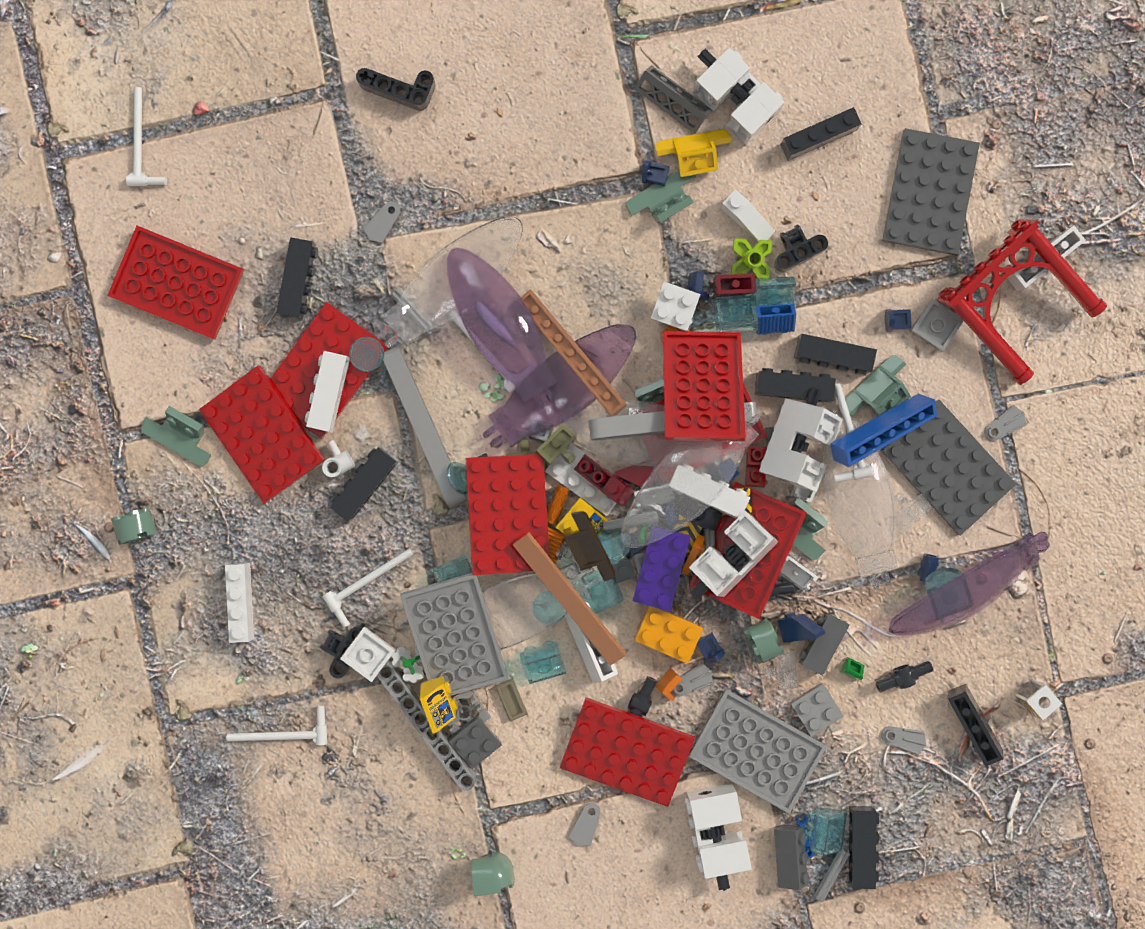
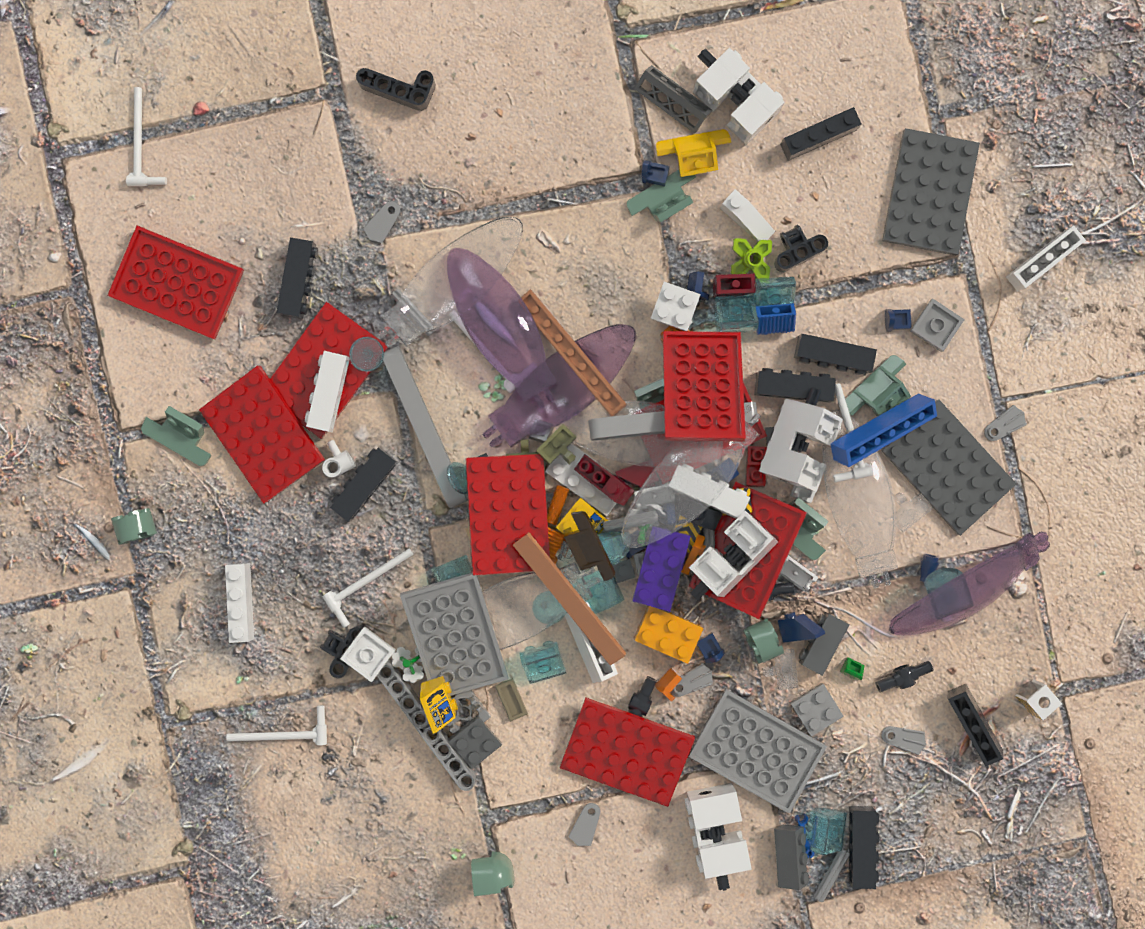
red arch [936,219,1107,385] -> none

